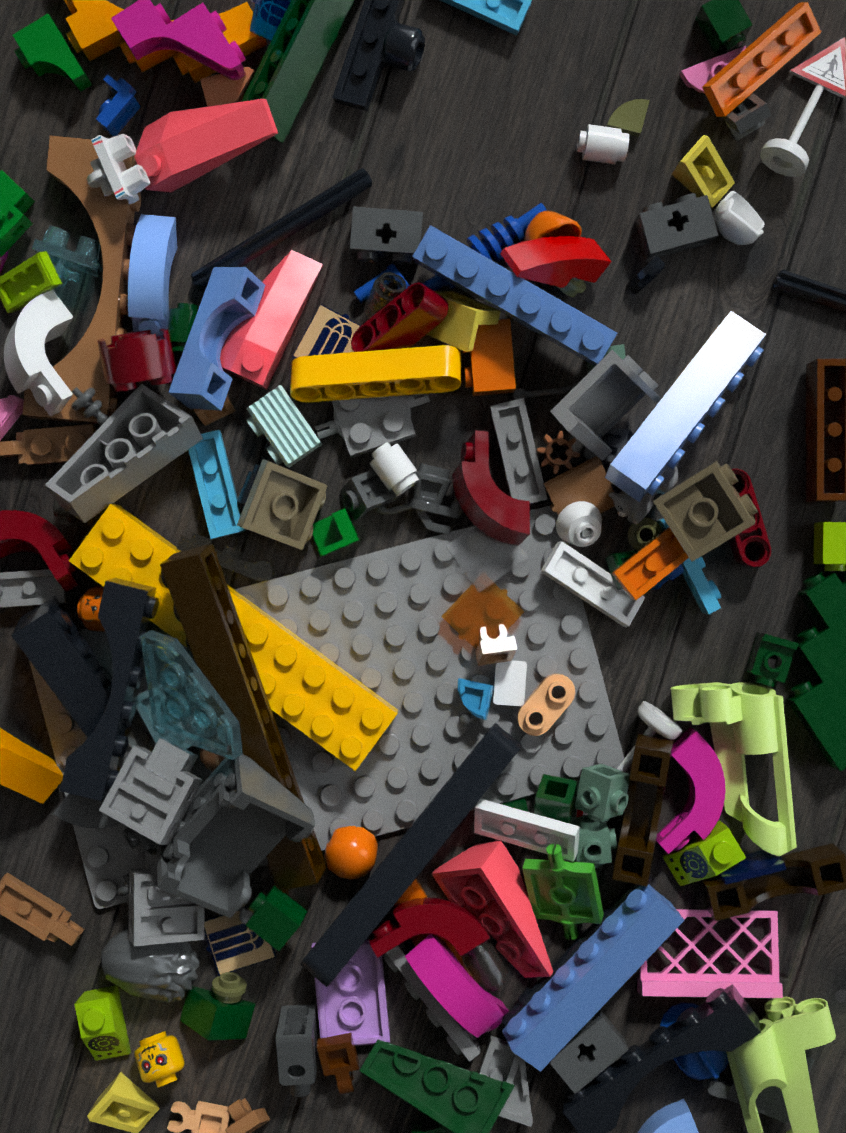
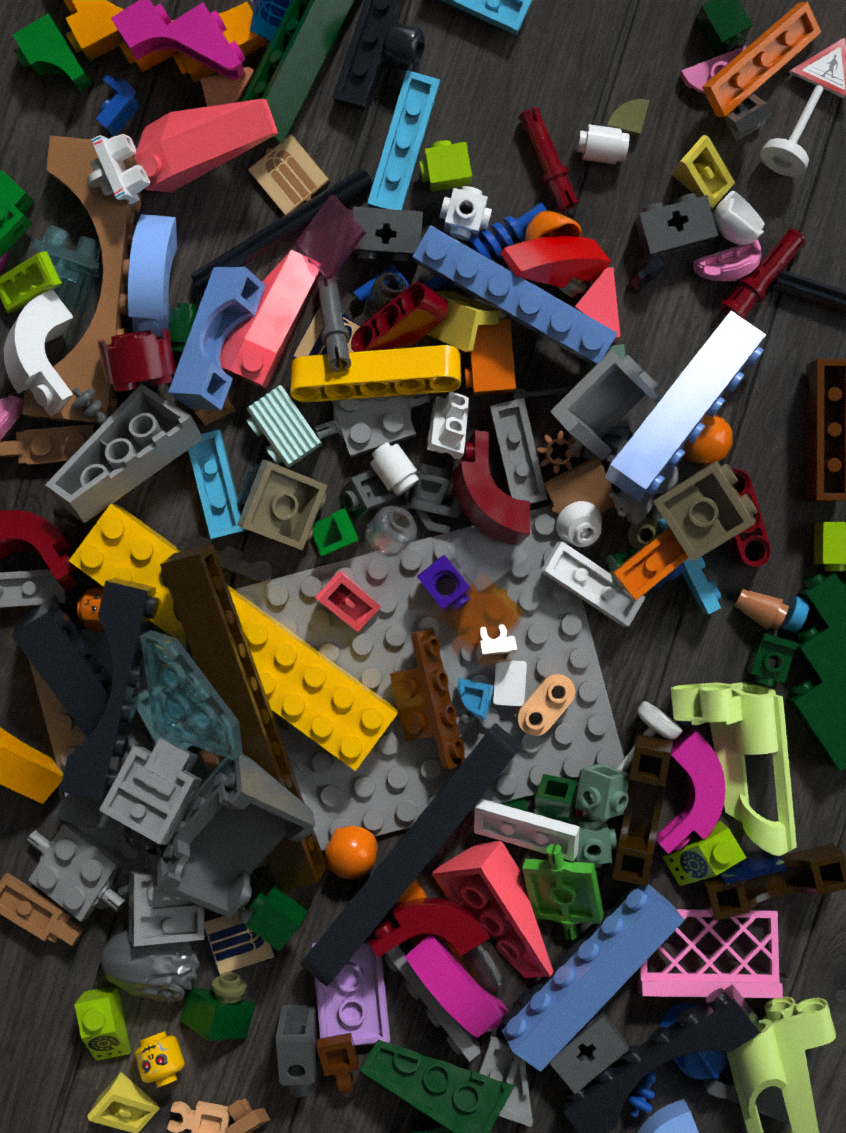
none -> light grey plate [26,823,126,922]
none -> piece [248,134,330,215]
none -> clear pink piece [296,194,367,279]
none -> coral slope [315,571,381,632]
none -> dark grey pin [316,275,351,372]
none -> clear head [365,505,417,557]
none -> medium azure plate [367,70,440,210]
none -> reddish brown bracket [390,628,465,770]
none -> dark purple brick [417,555,473,612]
none -> lime brick [419,140,472,192]
none -> white hips [427,392,469,460]
none -> white brick [440,186,492,240]
none -> dark red pin [518,107,579,213]
none -> coral slope [574,267,620,343]
none -> blue hair [626,1071,657,1117]
none -> orange hair [681,414,733,465]
none -> bright pink plate [693,240,762,281]
none -> dark red pin [719,228,807,321]
none -> nougat cone [734,589,789,631]
none -> dark azure tile [780,596,809,633]

